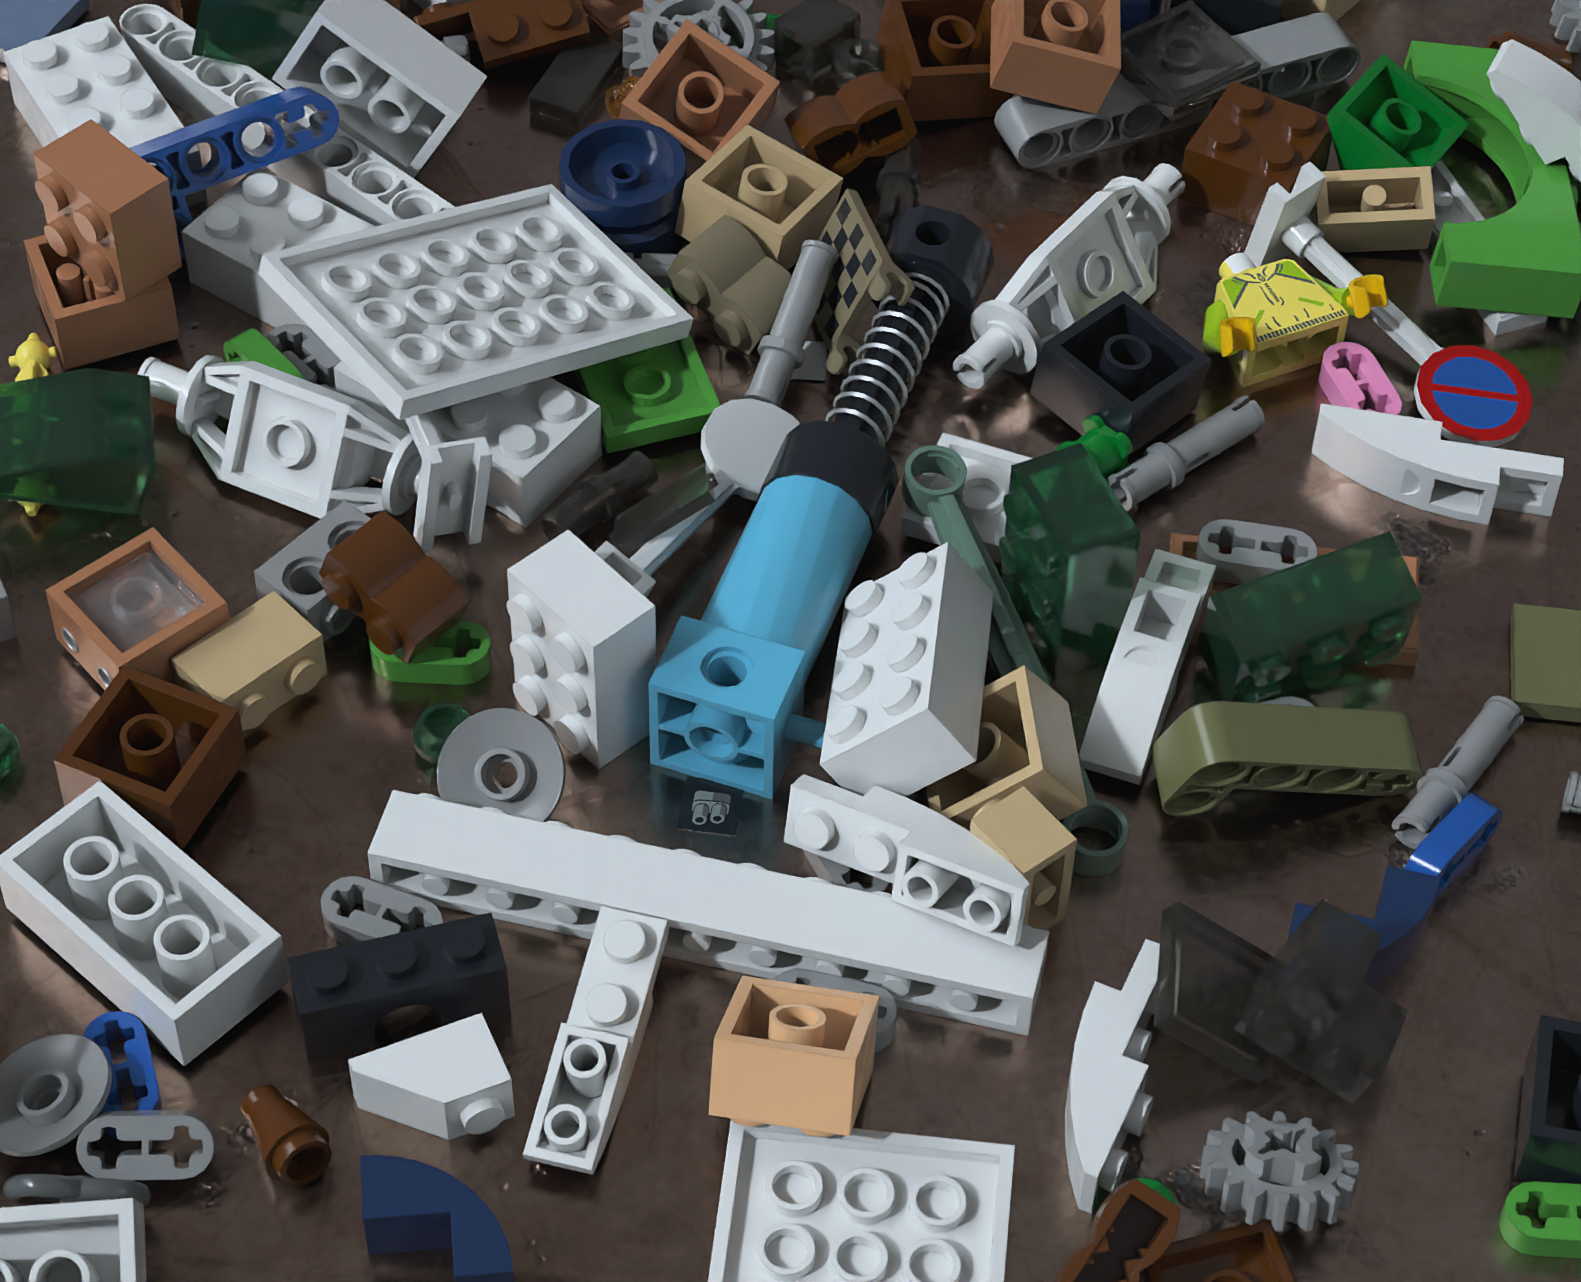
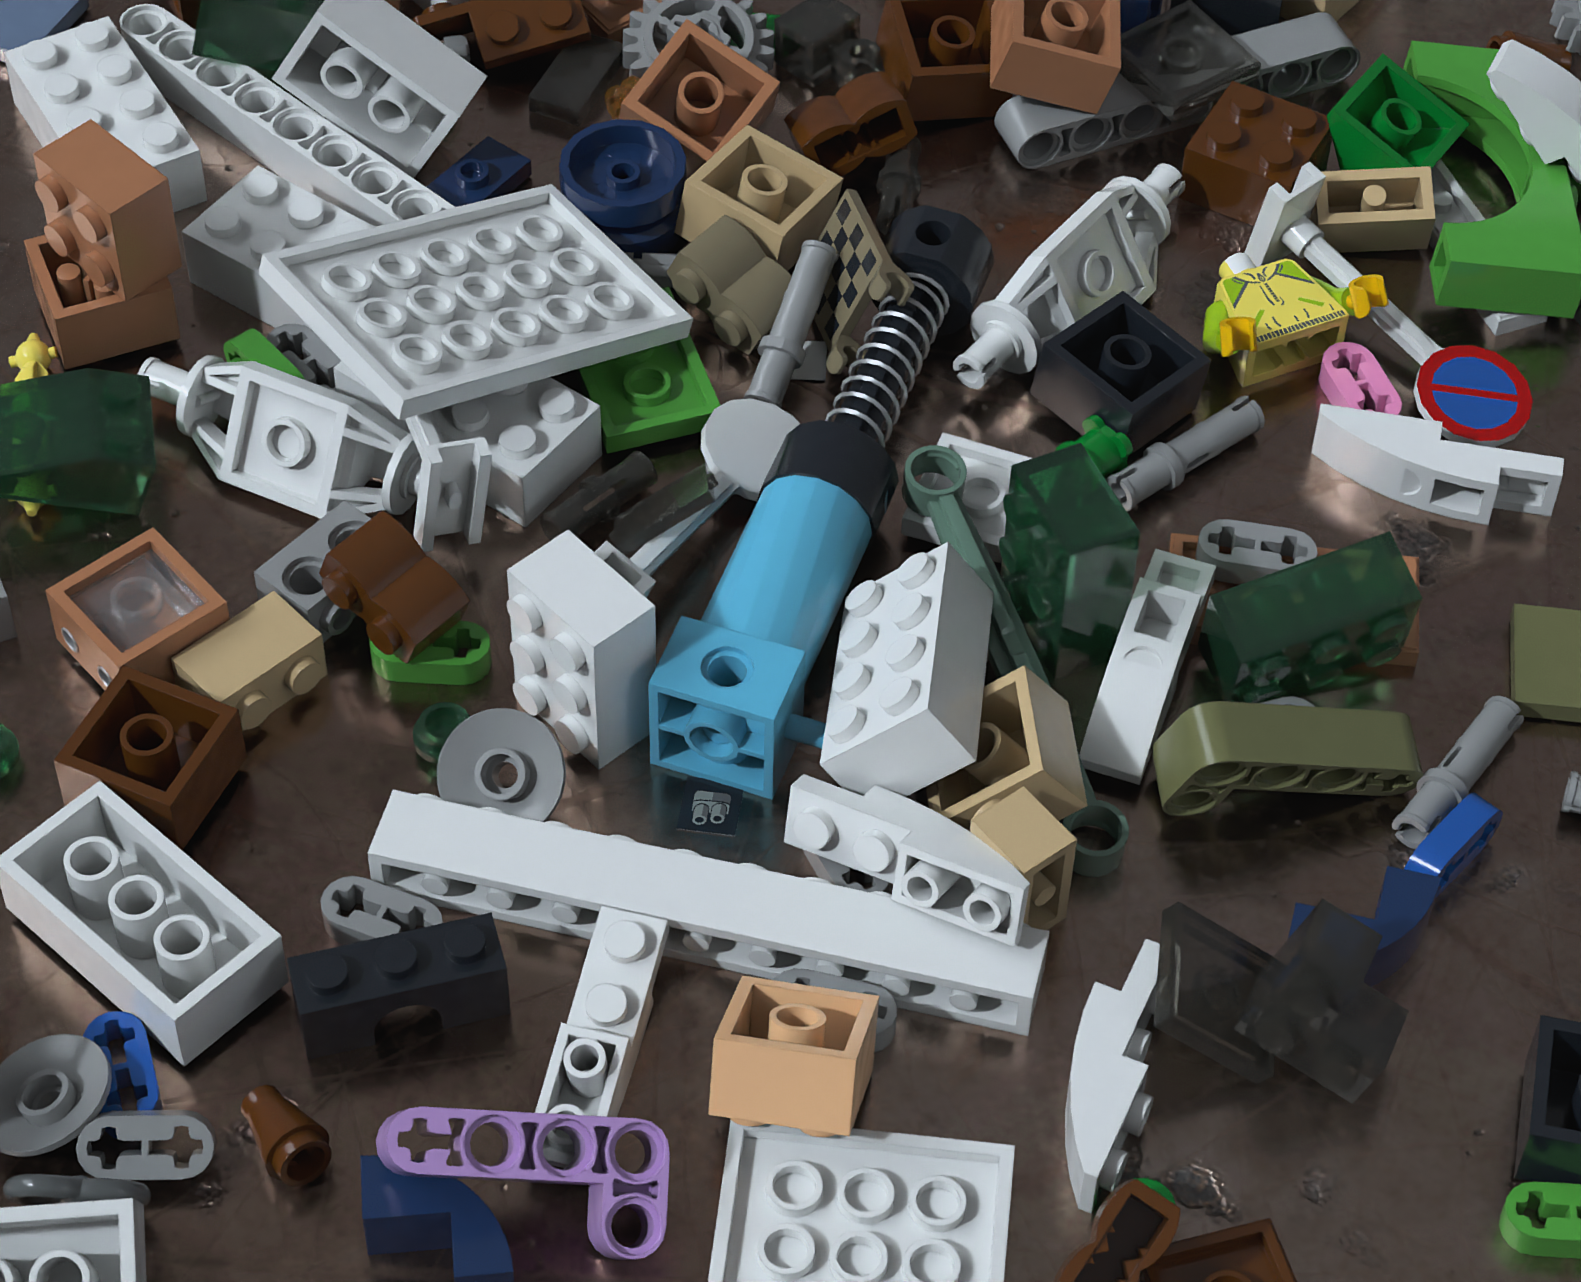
blue beam [129,86,340,259] -> none
white slope [348,1013,515,1140] -> none
light grey gear [1199,1111,1359,1231] -> none
none -> lavender beam [376,1106,670,1260]
none -> dark blue plate [426,136,532,207]

